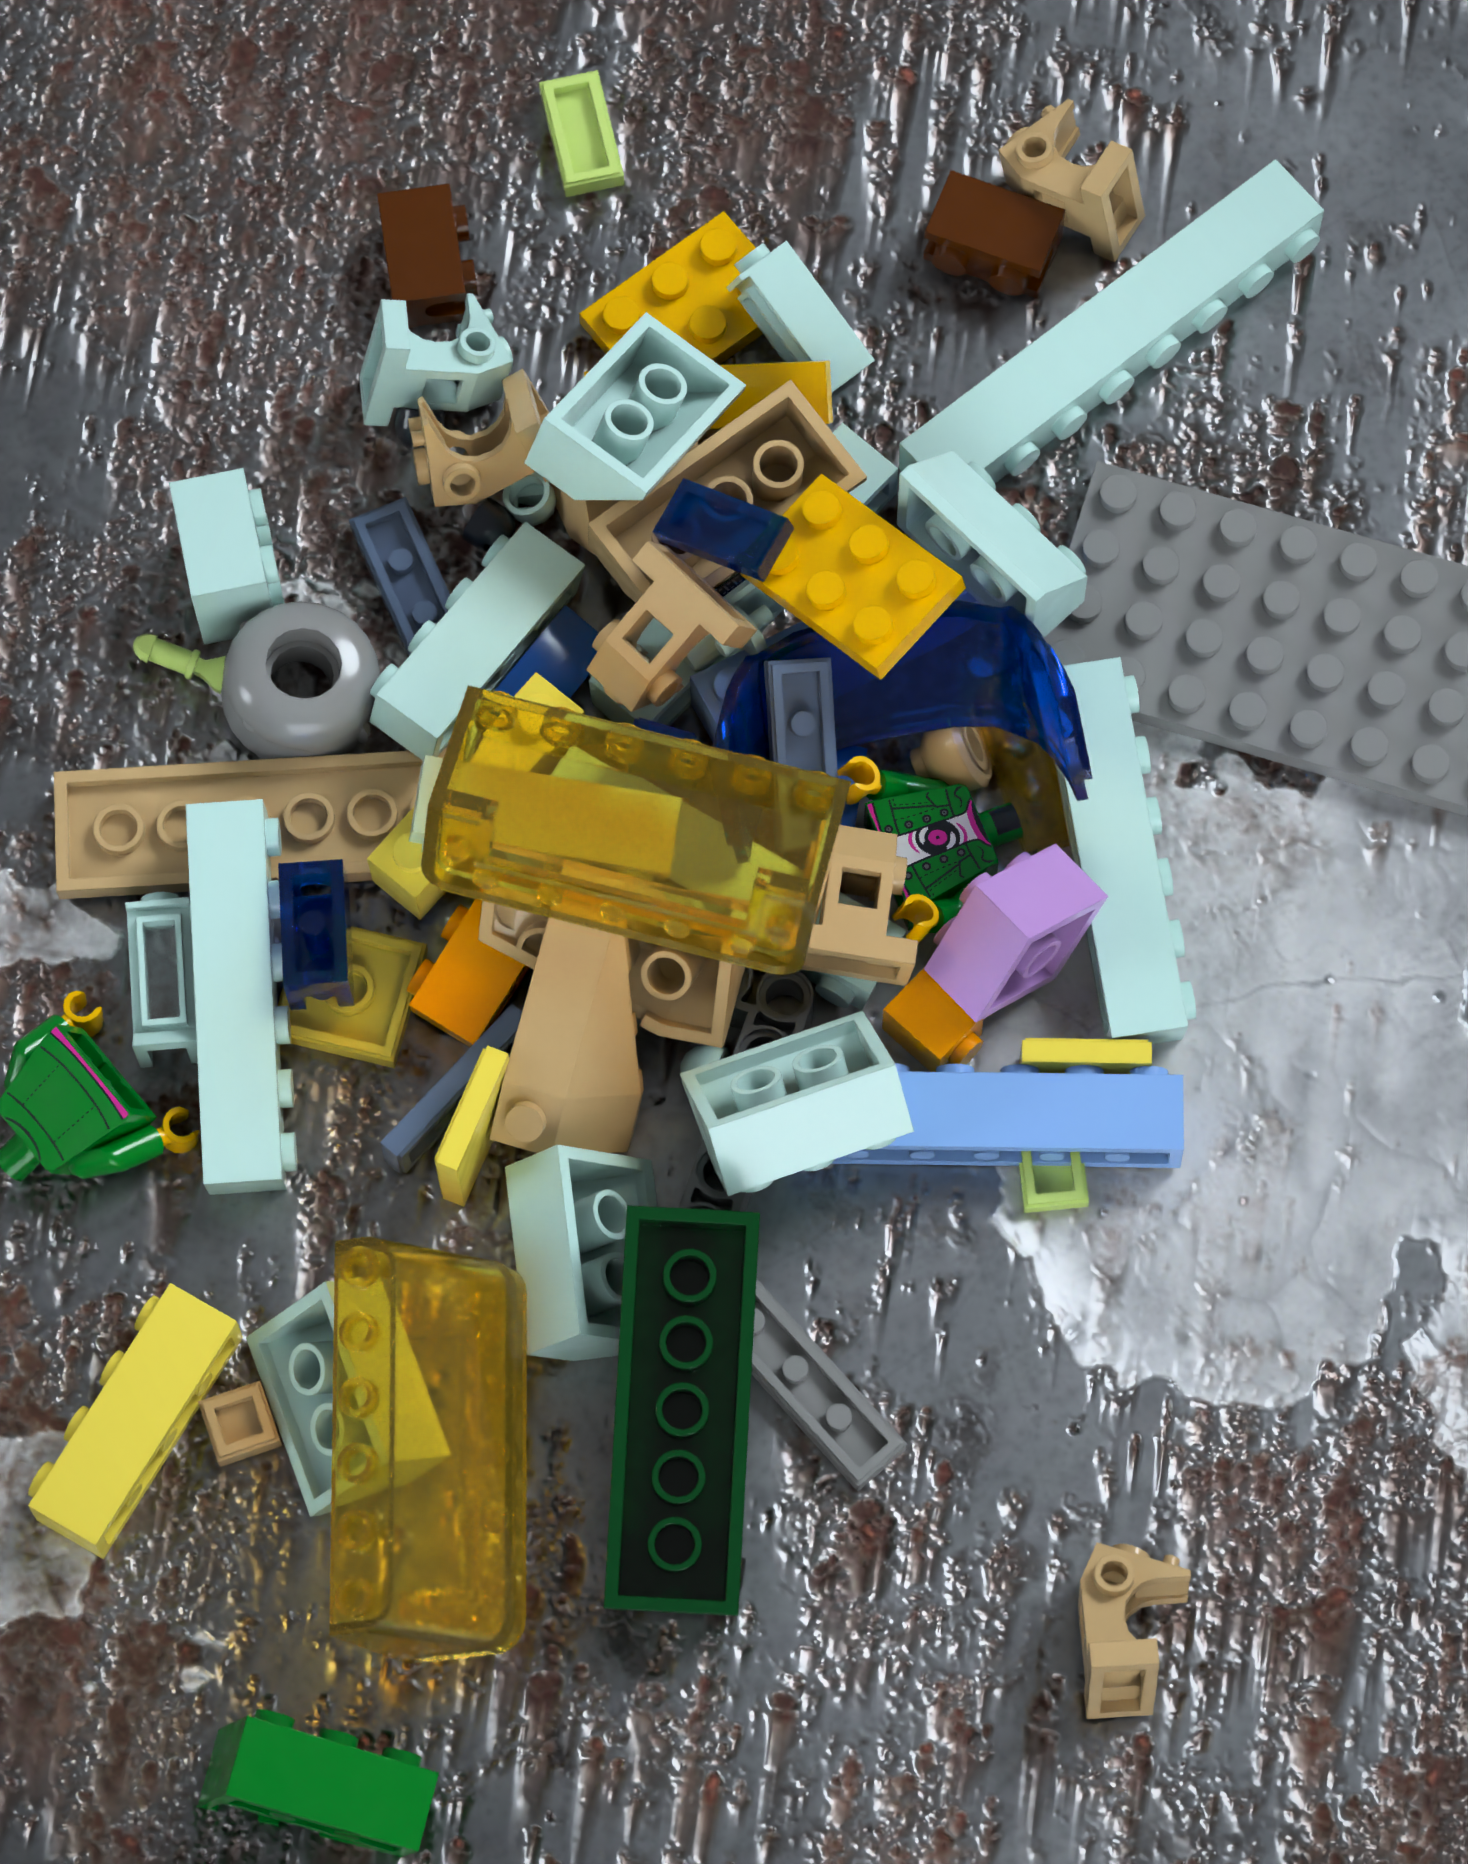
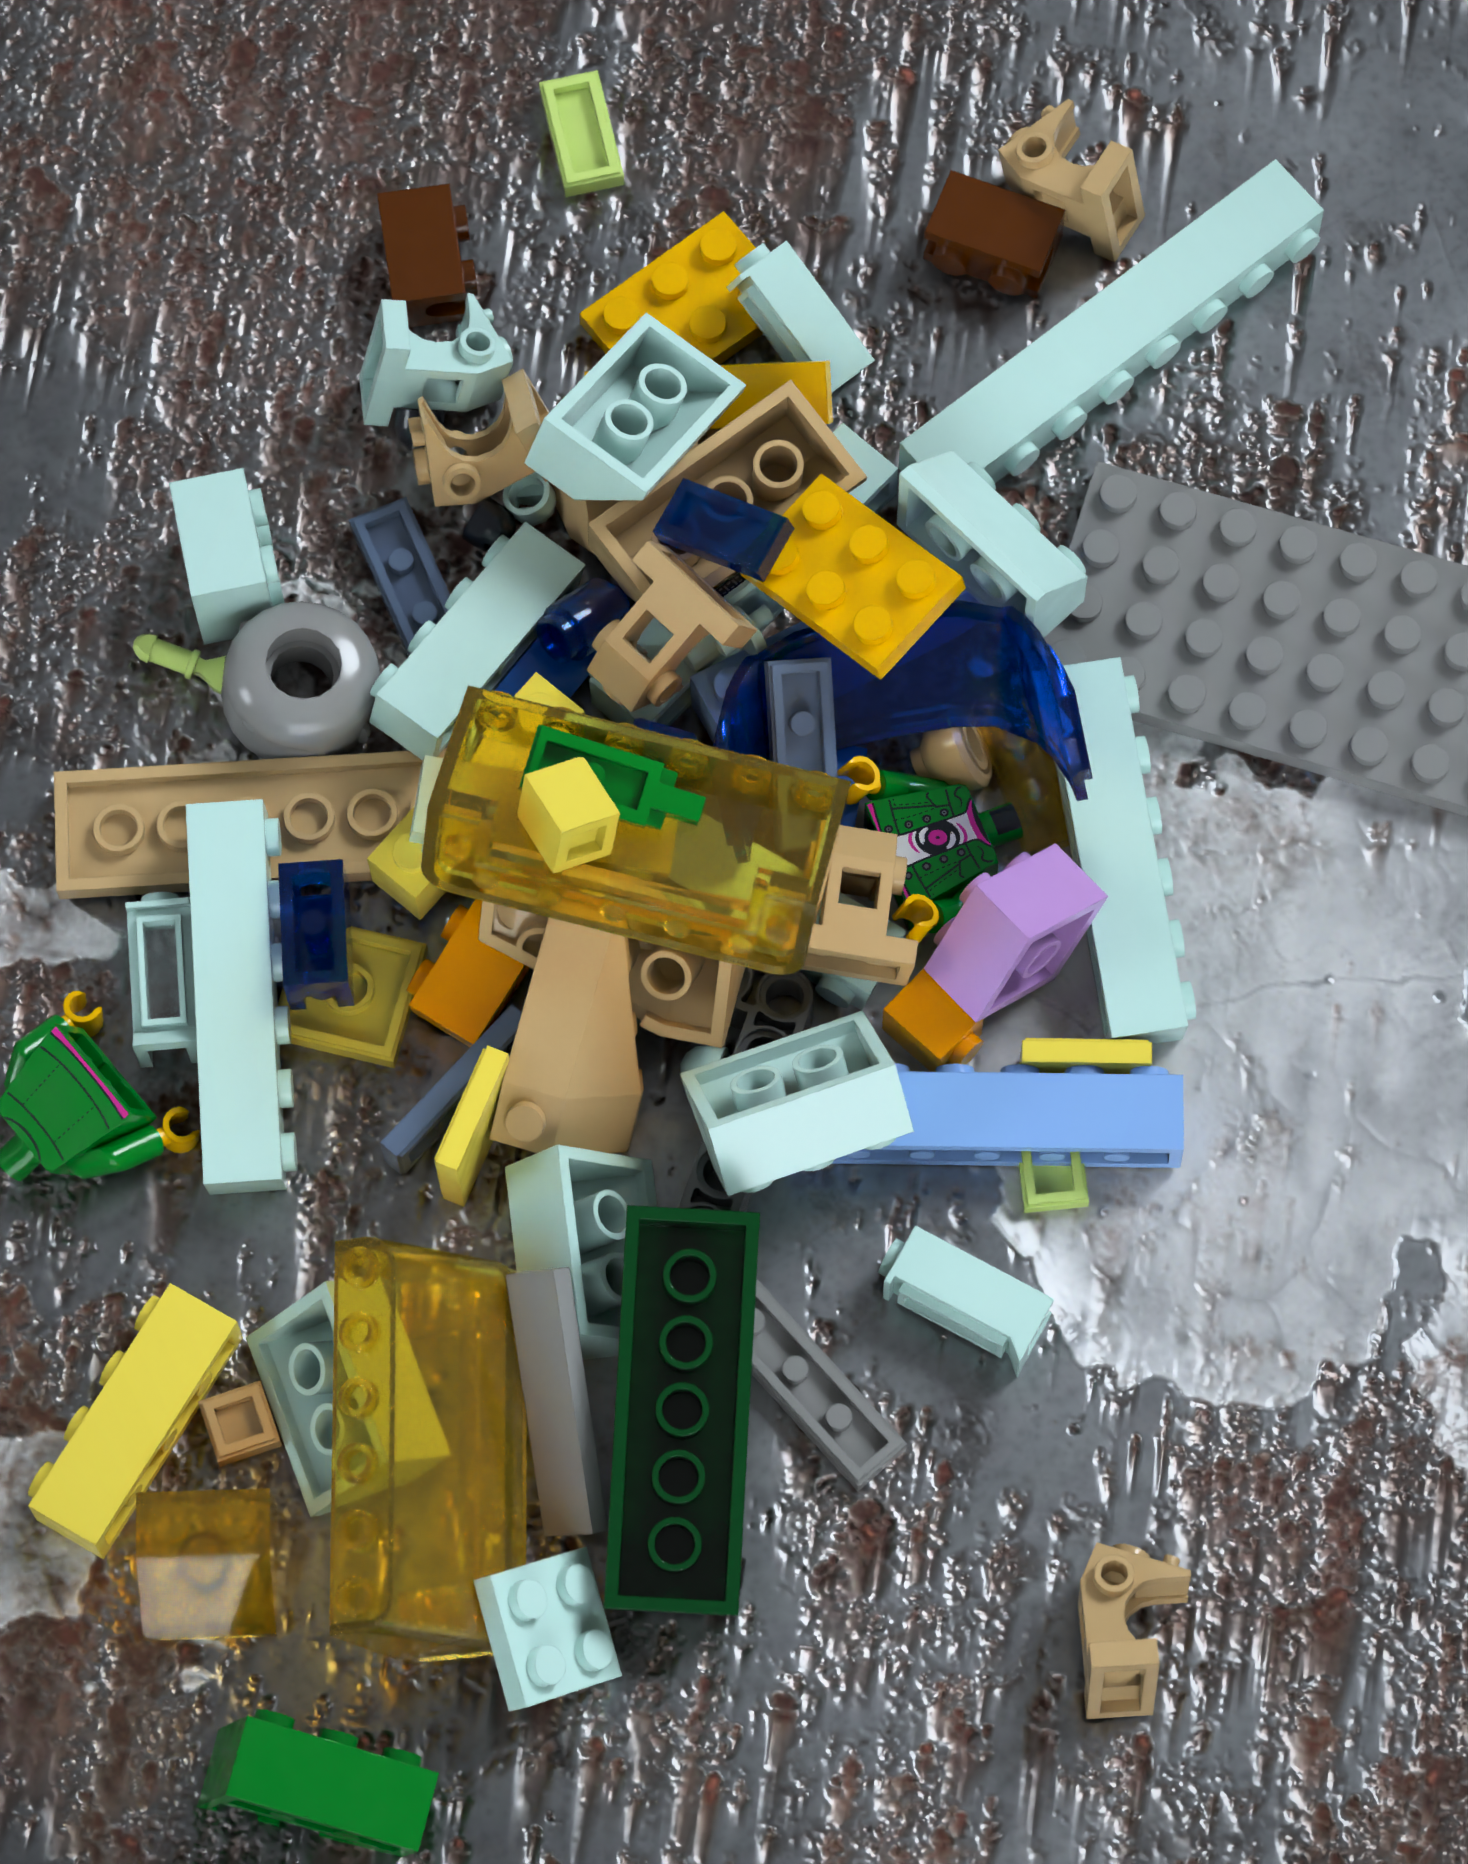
none -> clear yellow slope [136,1488,277,1641]
none -> light aqua plate [473,1547,622,1711]
none -> light grey tile [506,1267,608,1536]
none -> light yellow panel [517,757,620,874]
none -> green hinge [519,725,706,830]
none -> clear blue brick [536,578,630,663]
none -> light aqua window [878,1226,1054,1377]

